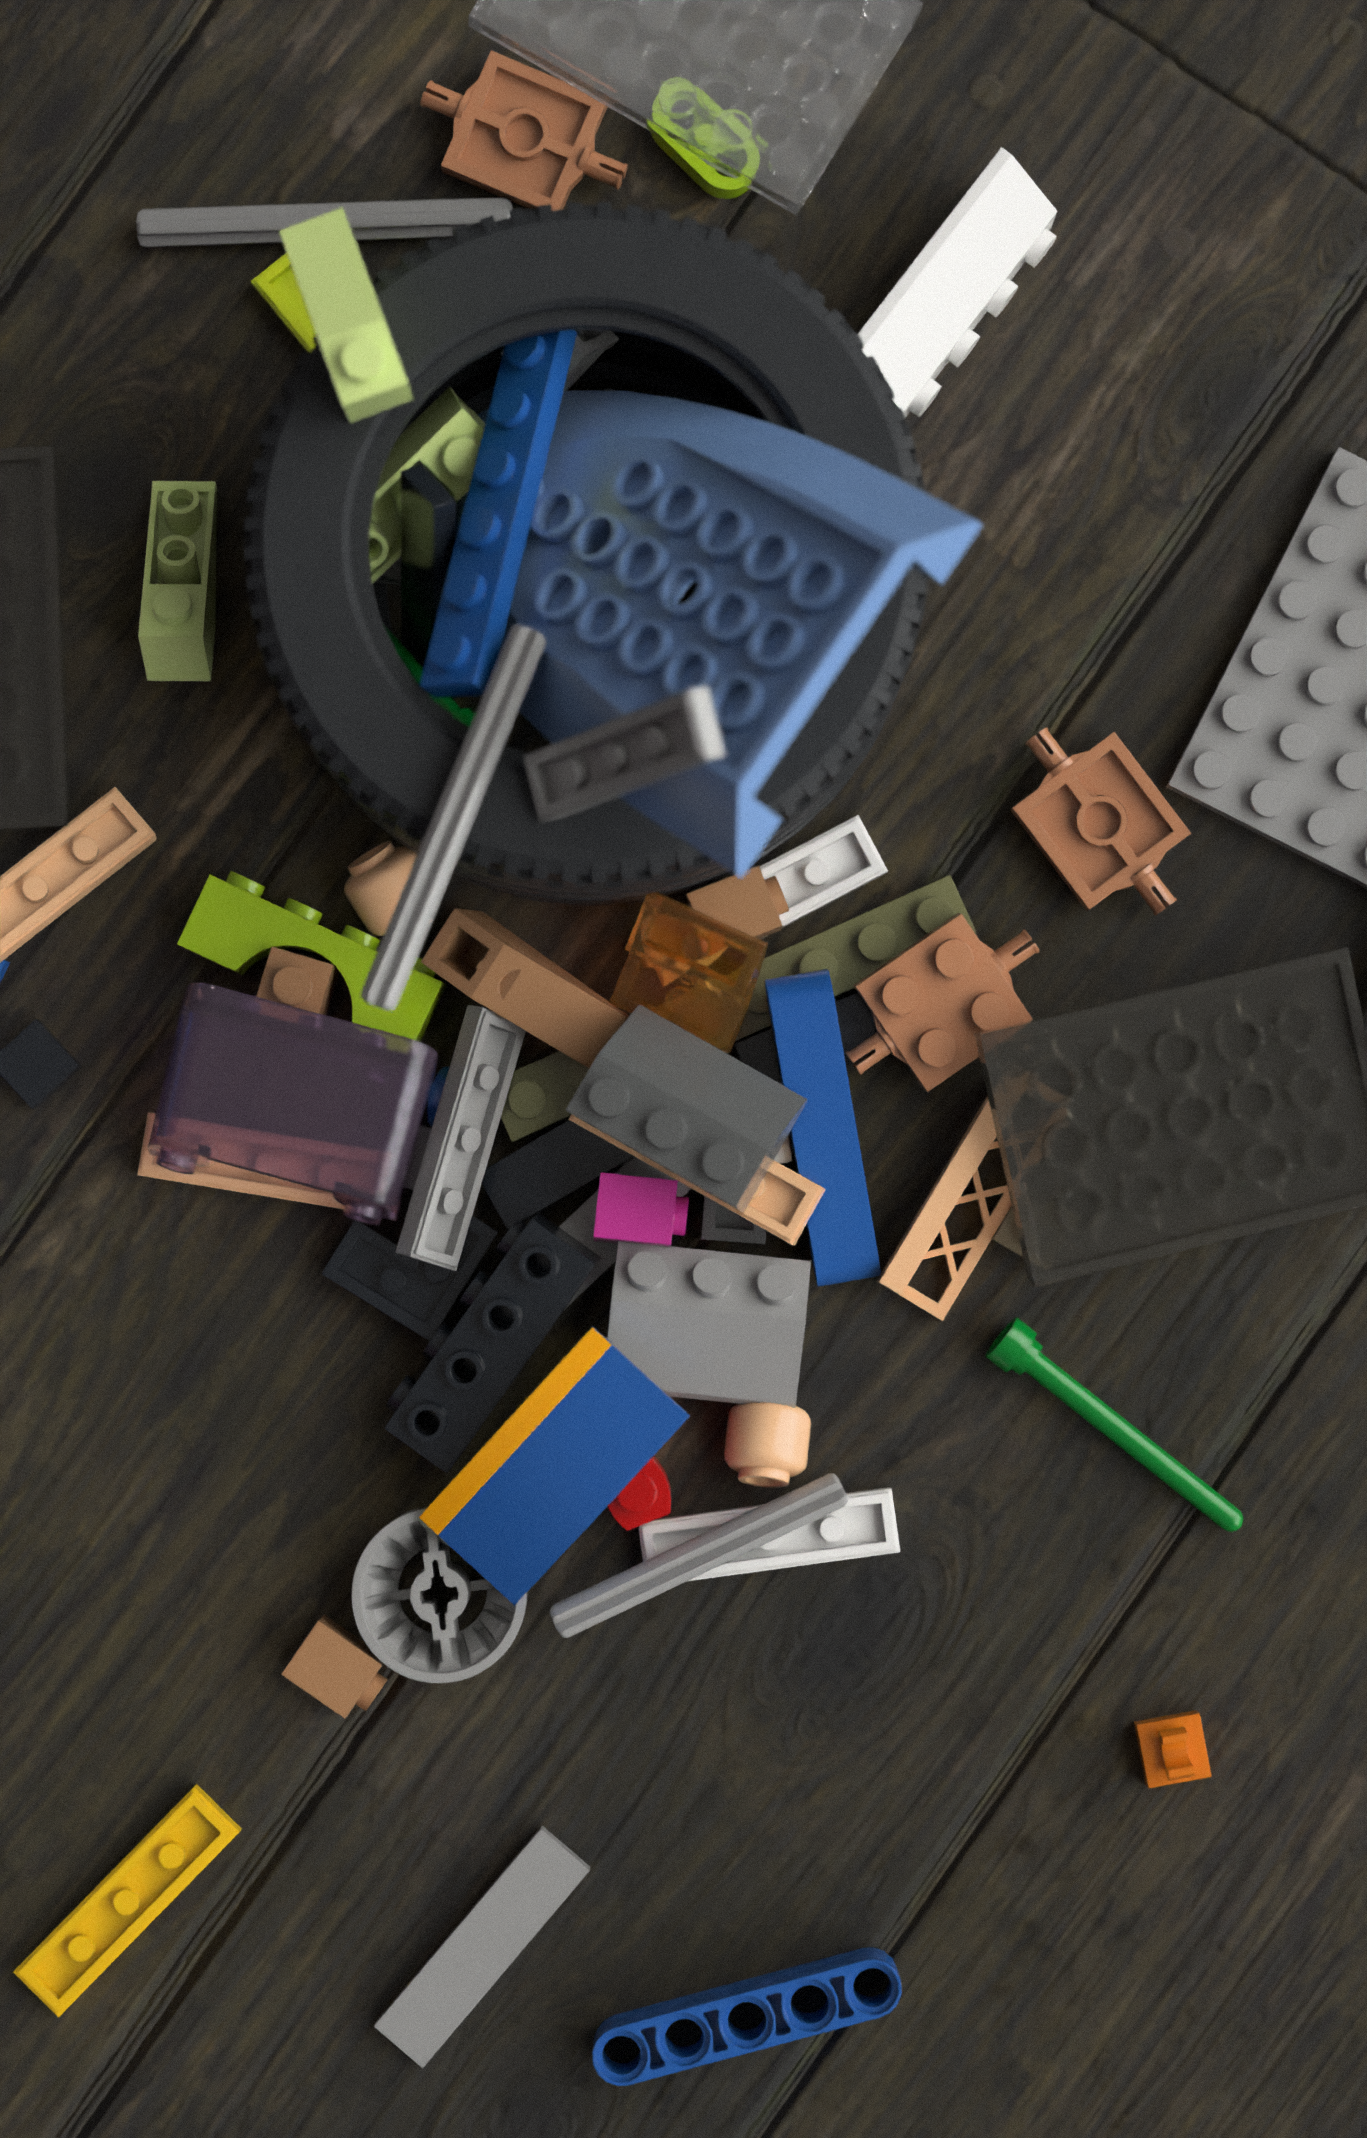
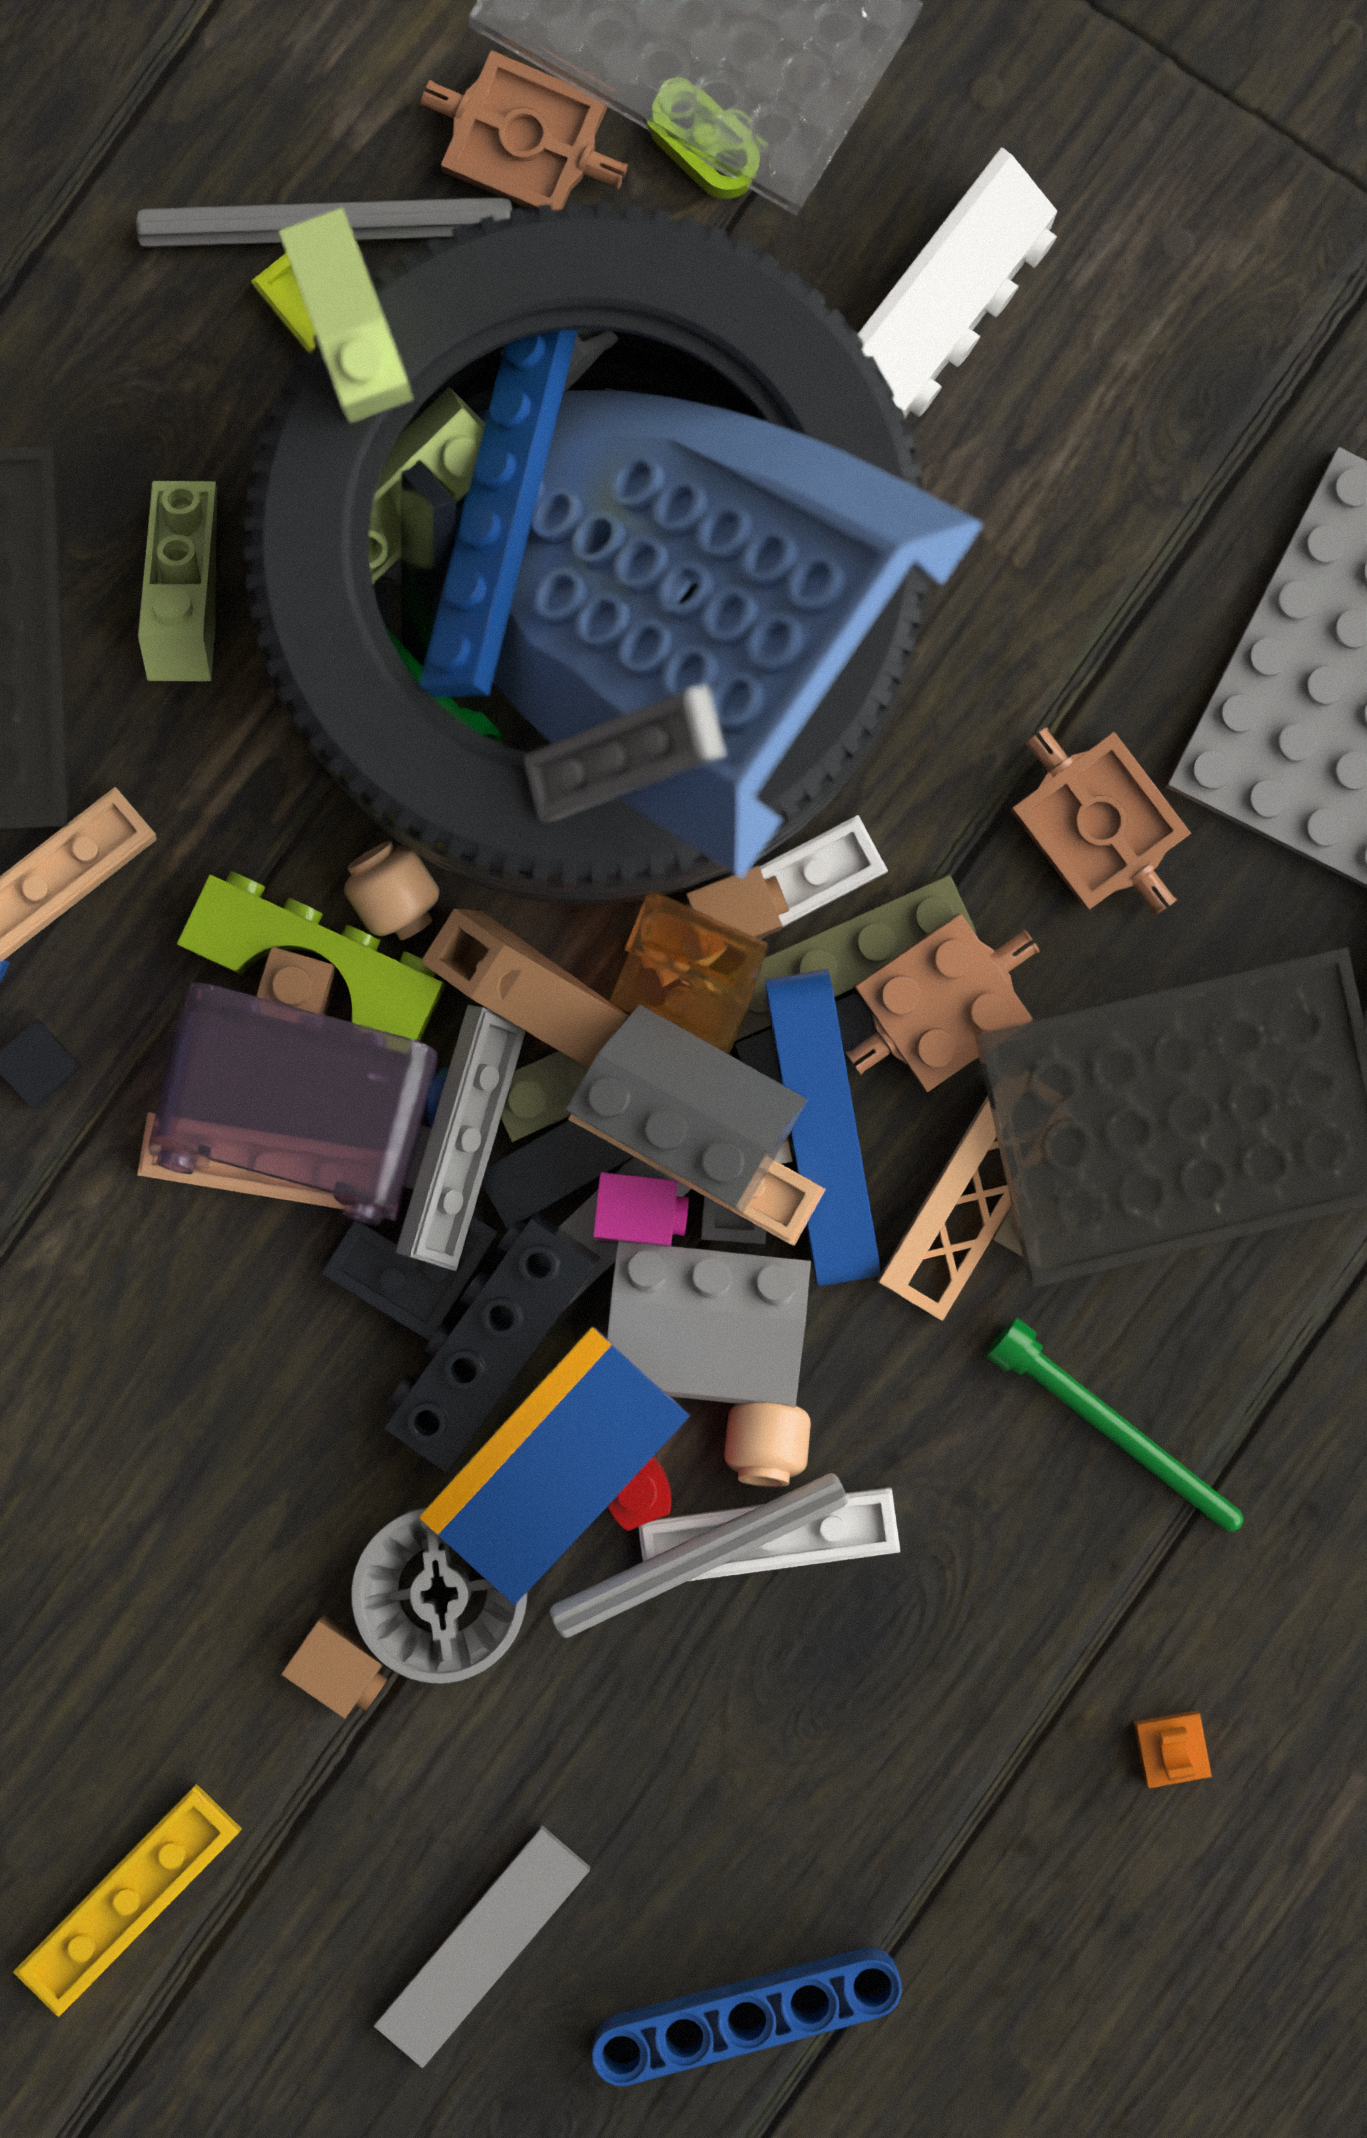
light grey axle [361,624,546,1010] -> none

